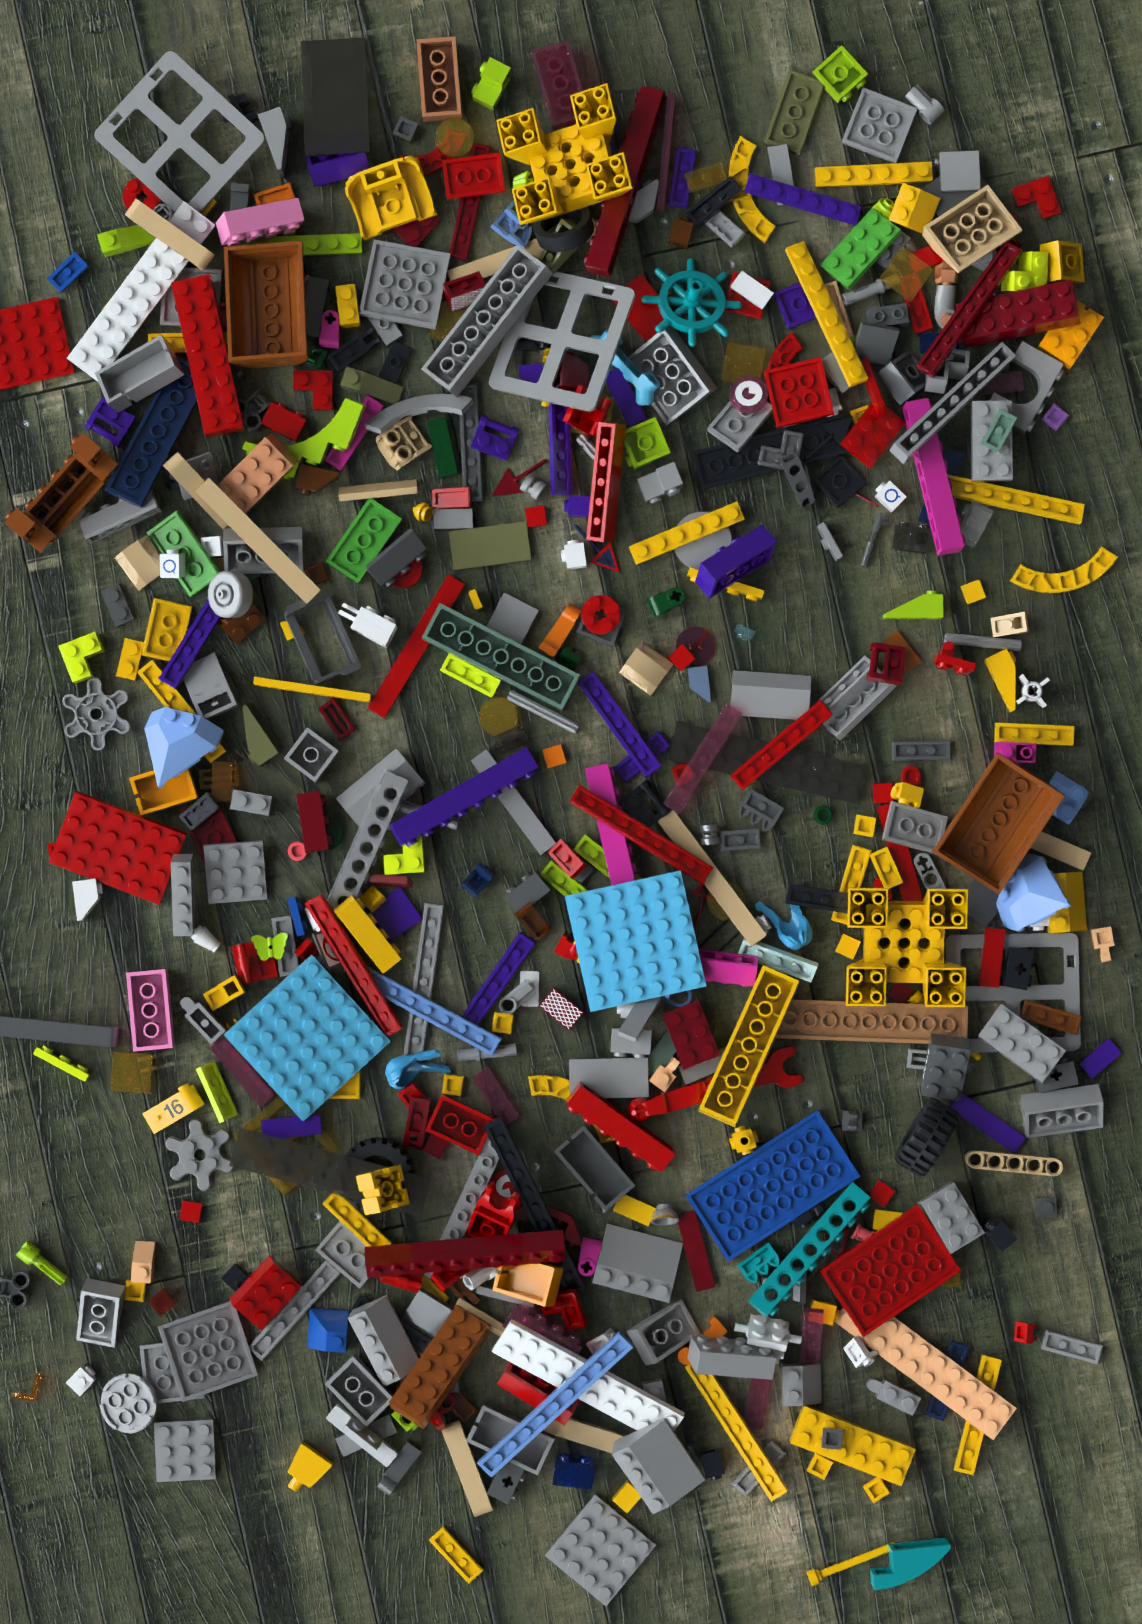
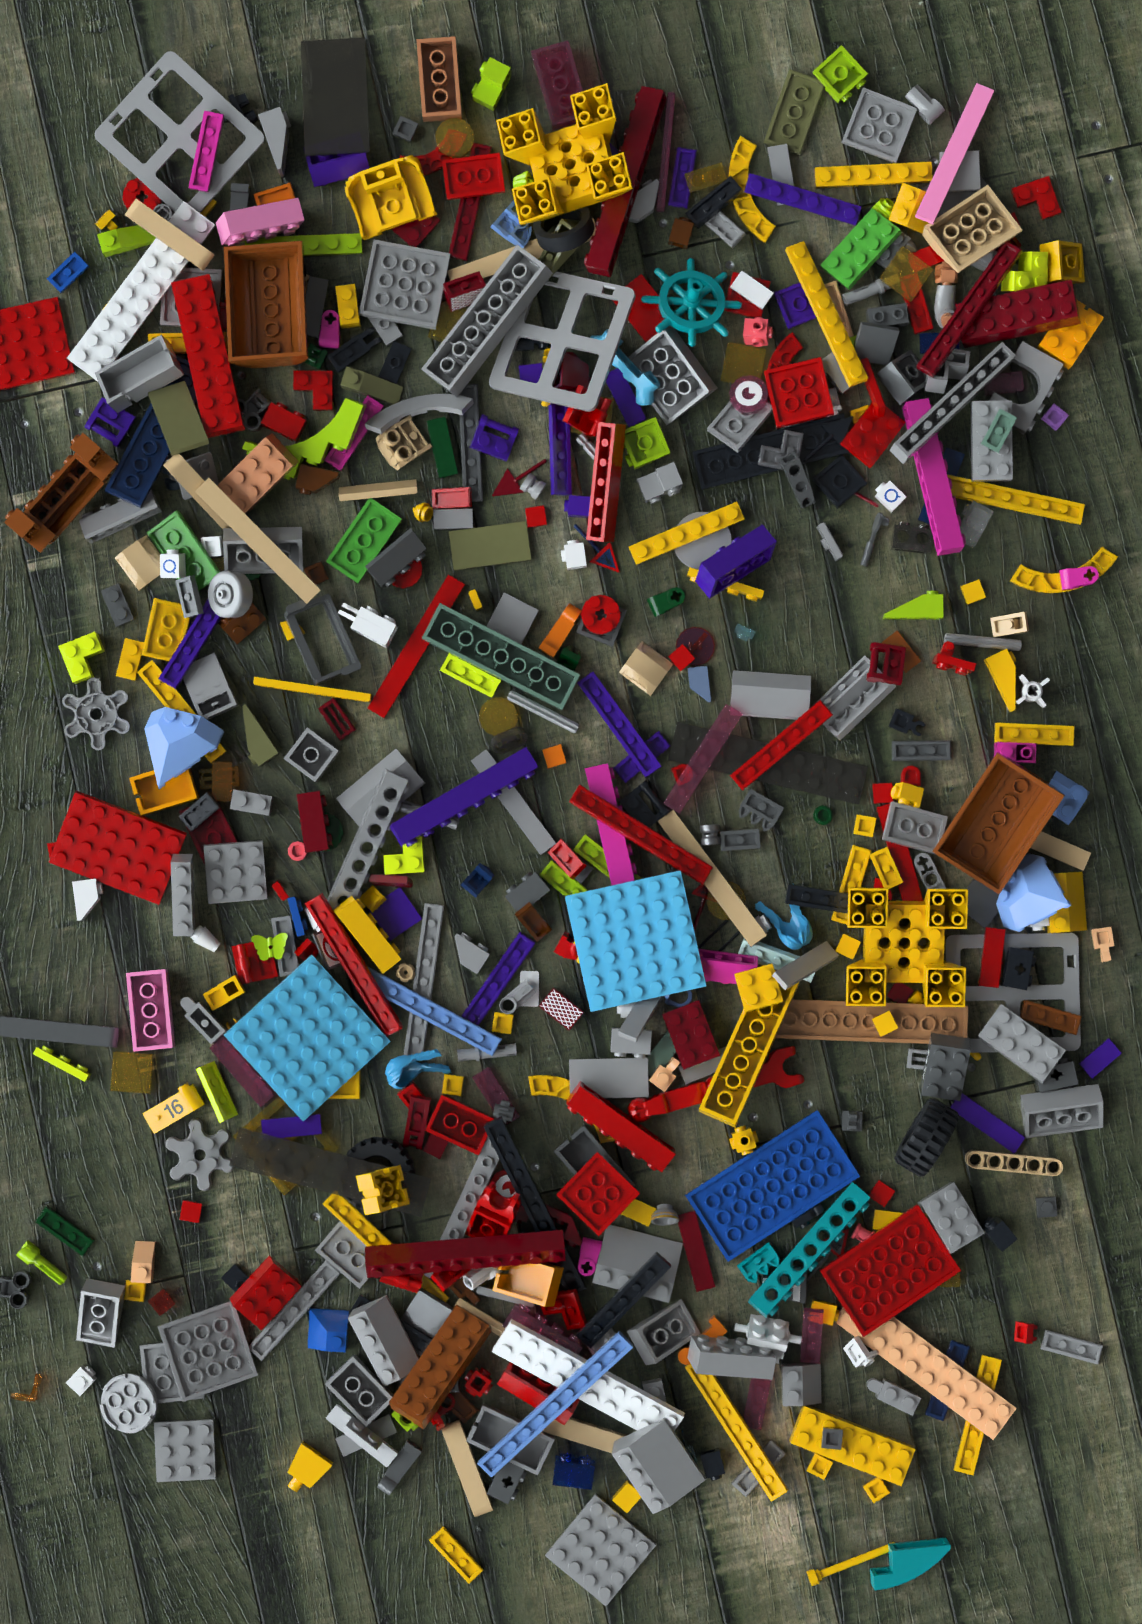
none -> dark green tile [35,1206,95,1257]
none -> yellow tile [95,210,118,230]
none -> olive tile [148,381,209,456]
none -> plate [175,575,204,618]
none -> dark pink plate [188,111,224,193]
none -> red tile [272,880,289,901]
none -> tan plate [396,963,415,982]
none -> light grey slope [455,932,490,974]
none -> red brick [464,1367,493,1397]
none -> dark grey gear [492,1100,515,1124]
none -> red plate [556,1152,640,1236]
none -> black plate [576,1252,671,1349]
none -> yellow plate [734,963,783,1013]
none -> coral brick [743,317,773,347]
none -> light grey tile [772,941,839,990]
none -> yellow tile [872,1010,898,1037]
none -> black plate [888,708,926,736]
none -> bright pink tile [915,83,994,224]
none -> dark pink piece [1059,566,1099,590]

